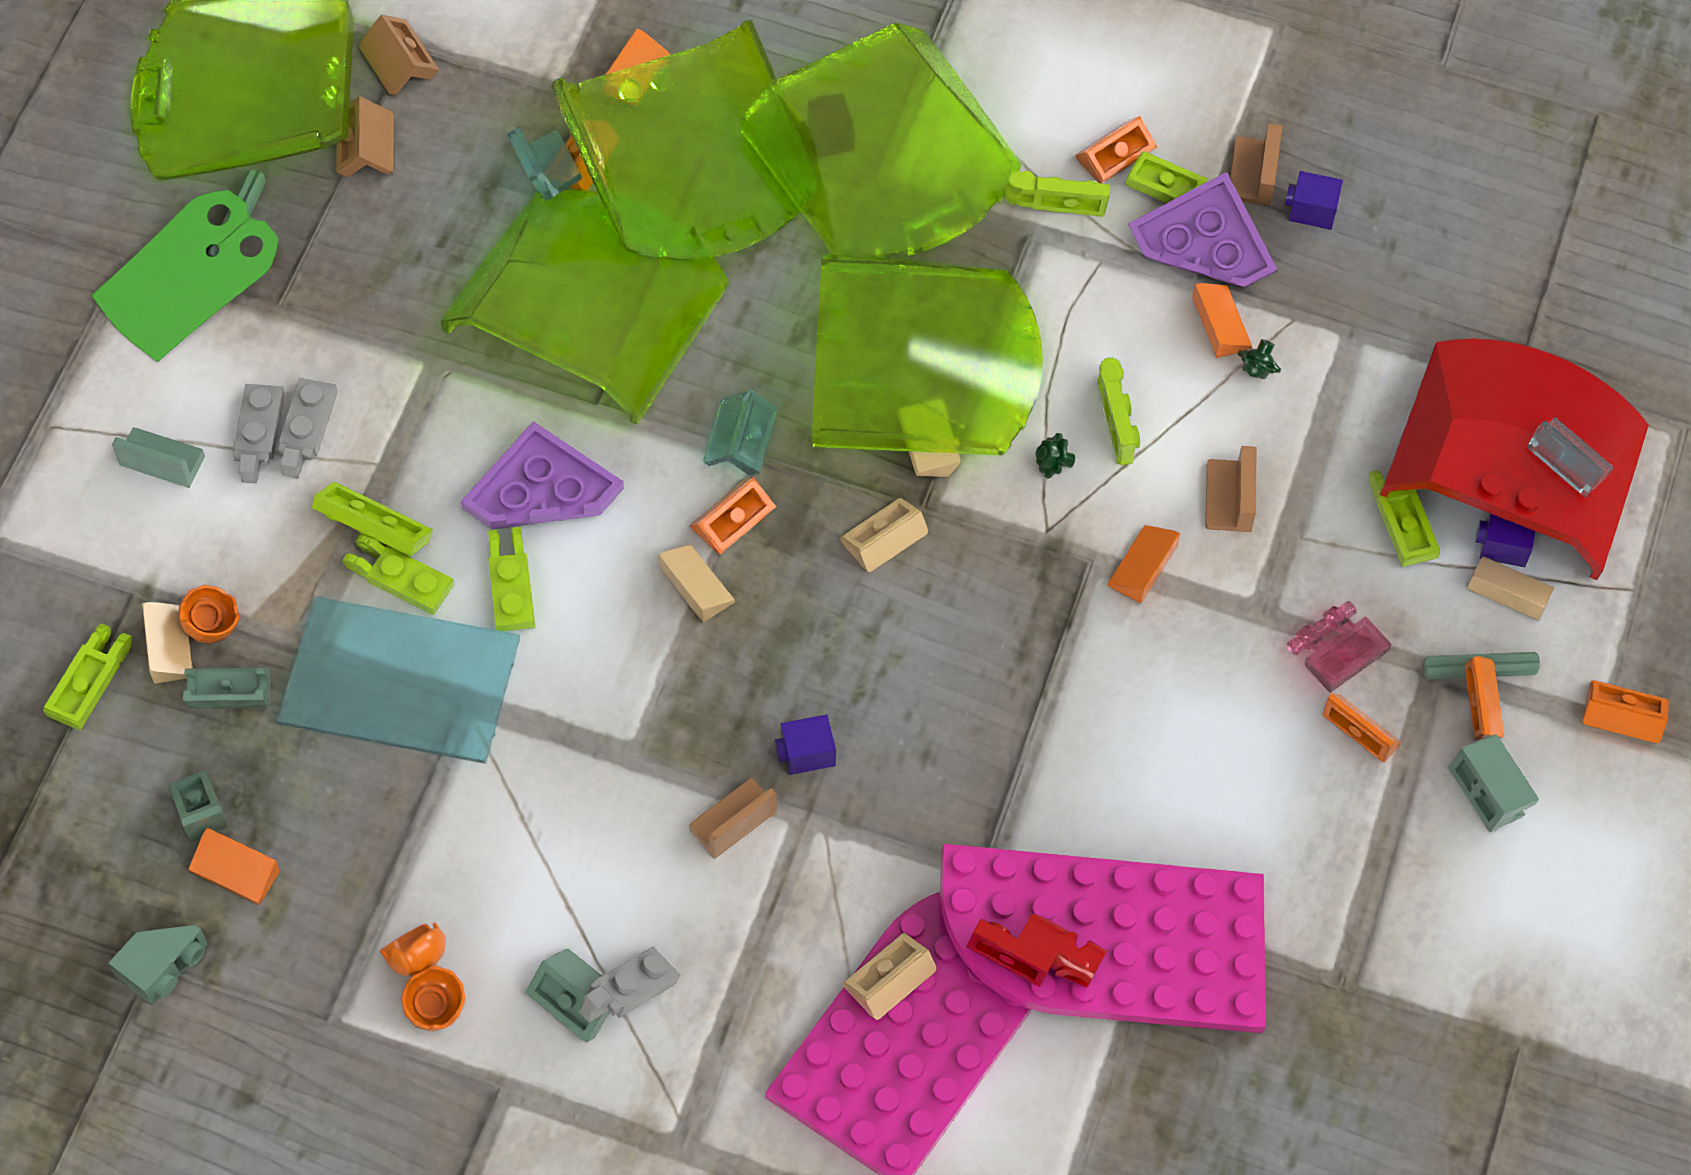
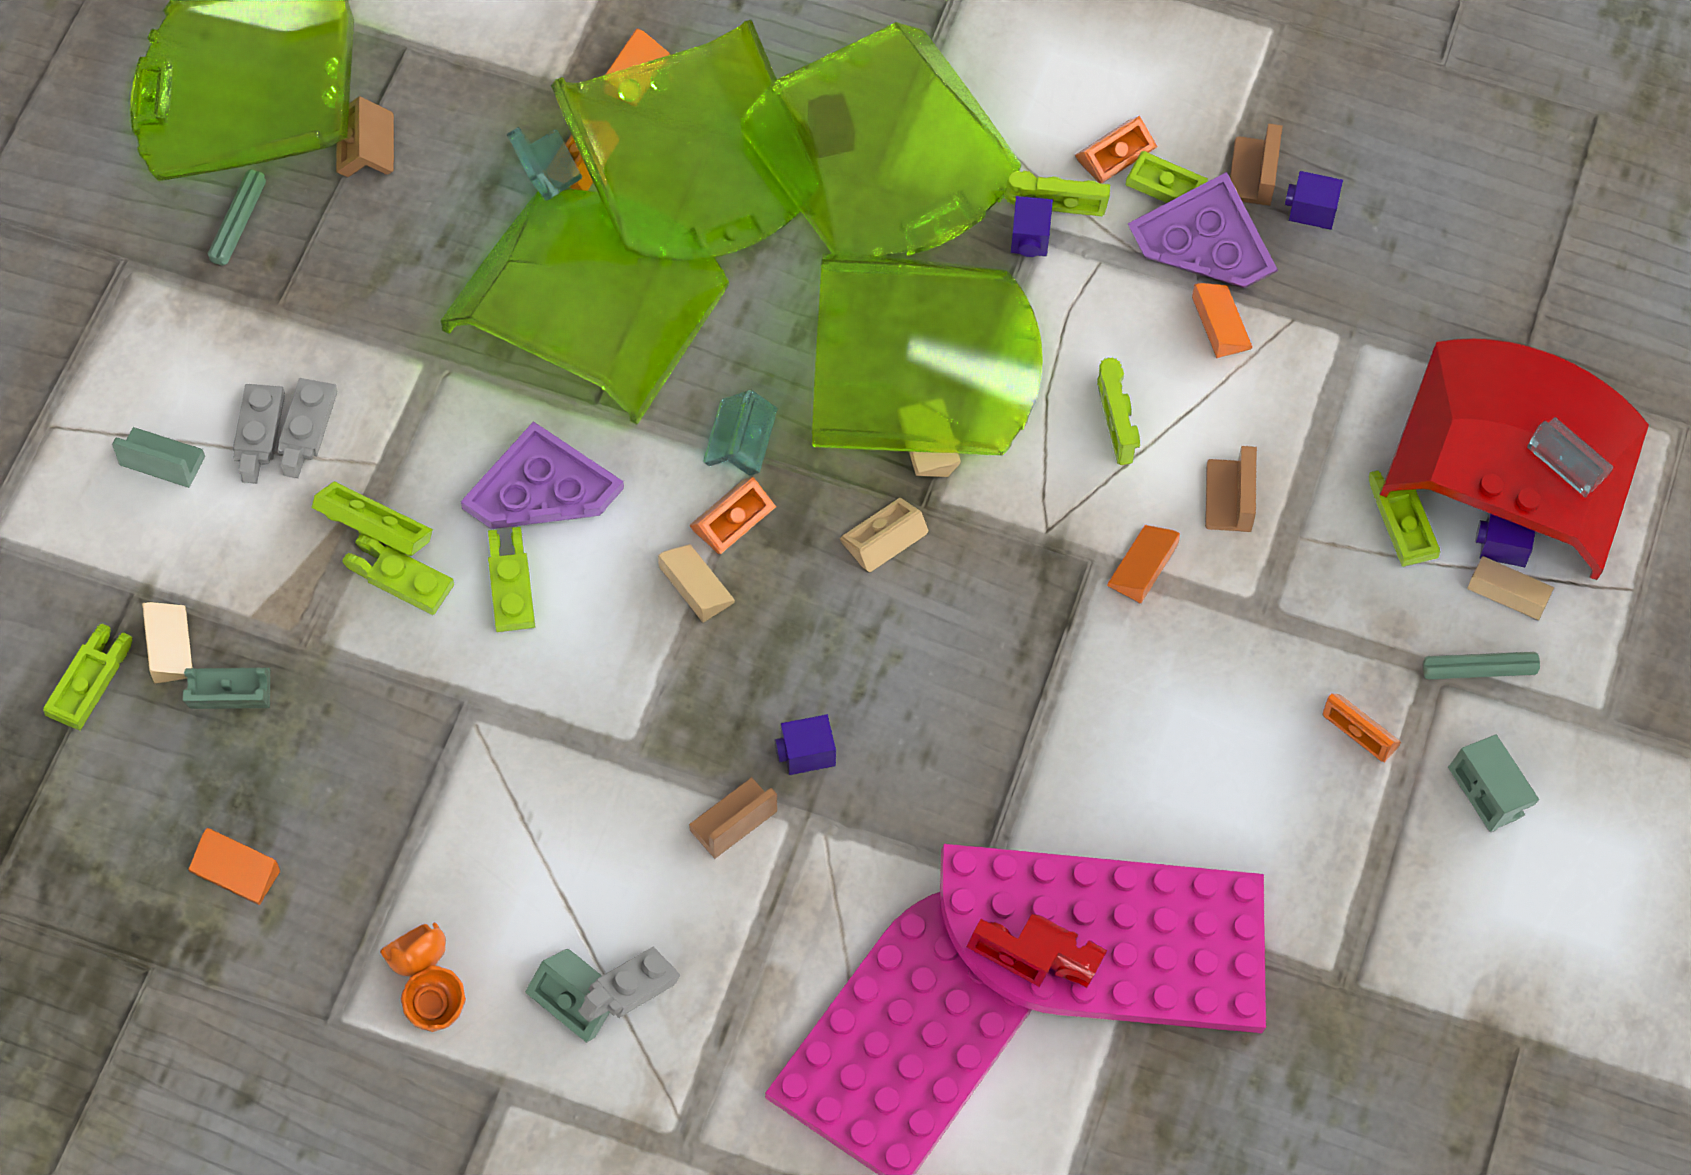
bright green piece [91,190,279,362] -> none
sand green slope [108,925,208,1006] -> none
sand green slope [168,770,228,841] -> none
orange hair [178,585,240,644] -> none
clear light blue piece [277,596,520,764] -> none
medium nougat panel [358,14,439,95] -> none
tan slope [842,933,937,1020] -> none
dark green plant [1035,433,1076,479] -> none
dark green plant [1237,339,1281,379] -> none
clear pink plate [1287,601,1392,693] -> none
orange slope [1464,656,1504,741] -> none
orange slope [1583,680,1669,743] -> none
none -> dark purple brick [1010,196,1053,257]

